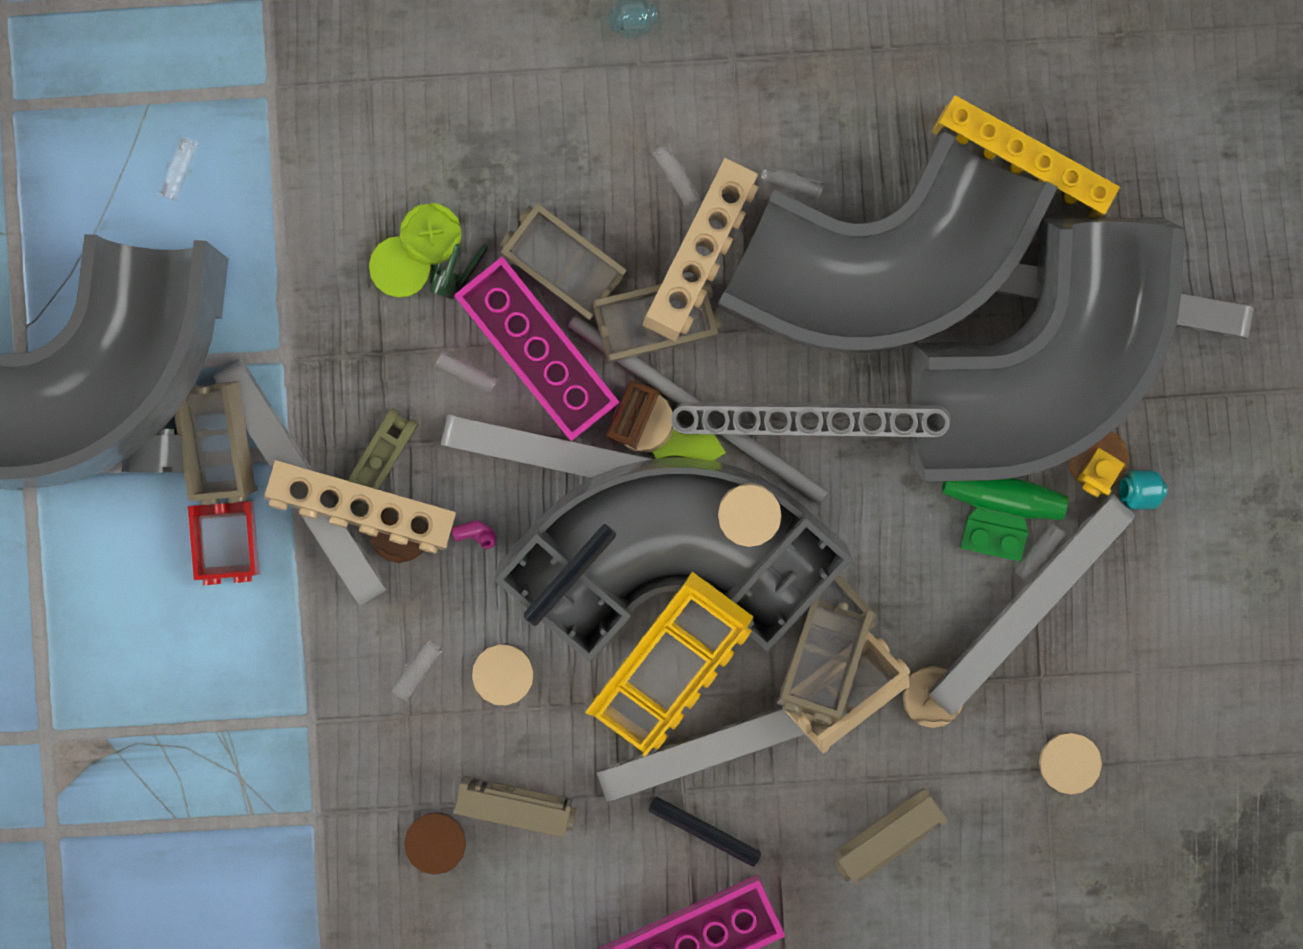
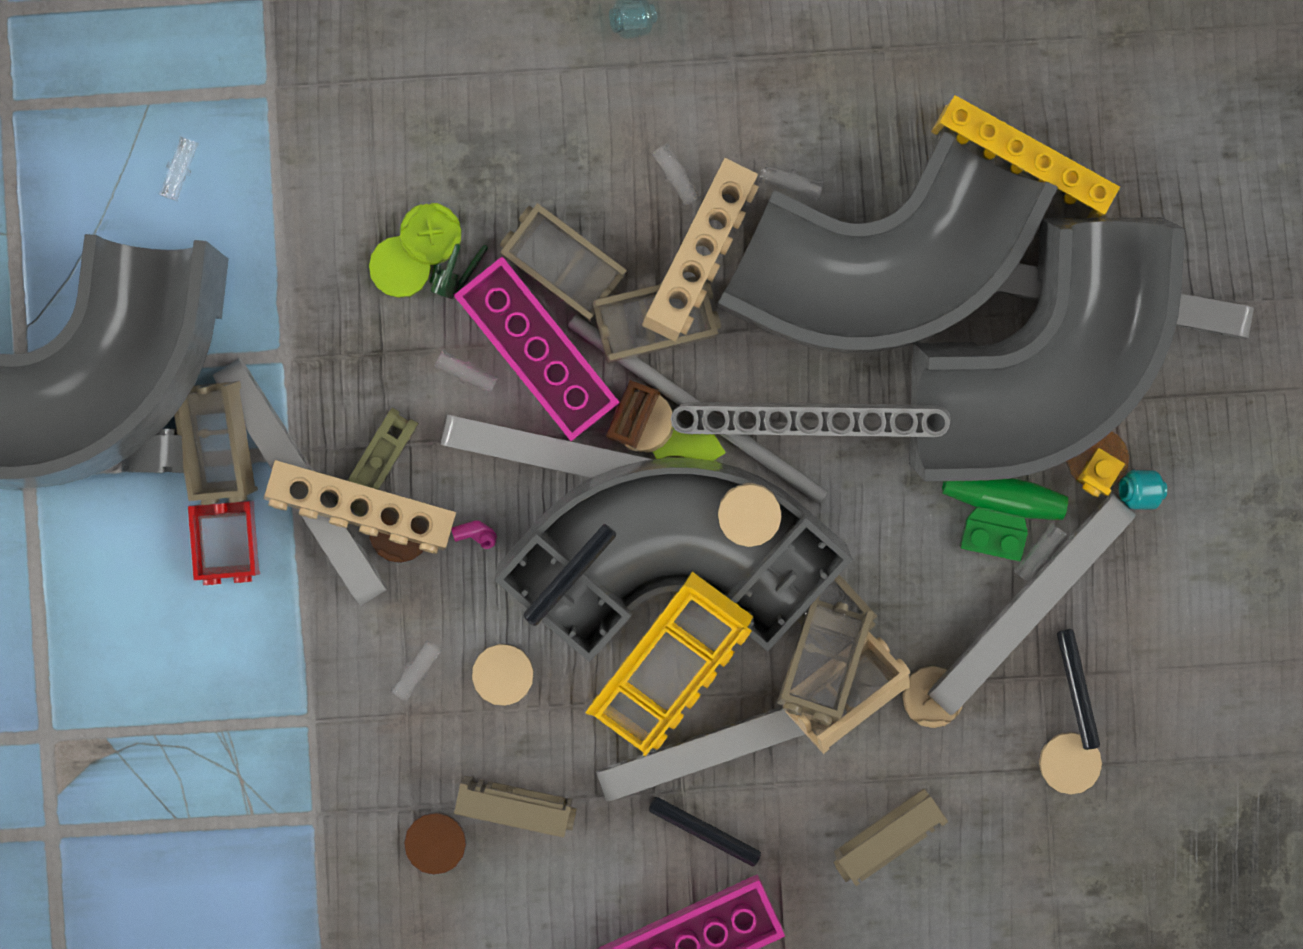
none -> black axle [1057,629,1100,750]

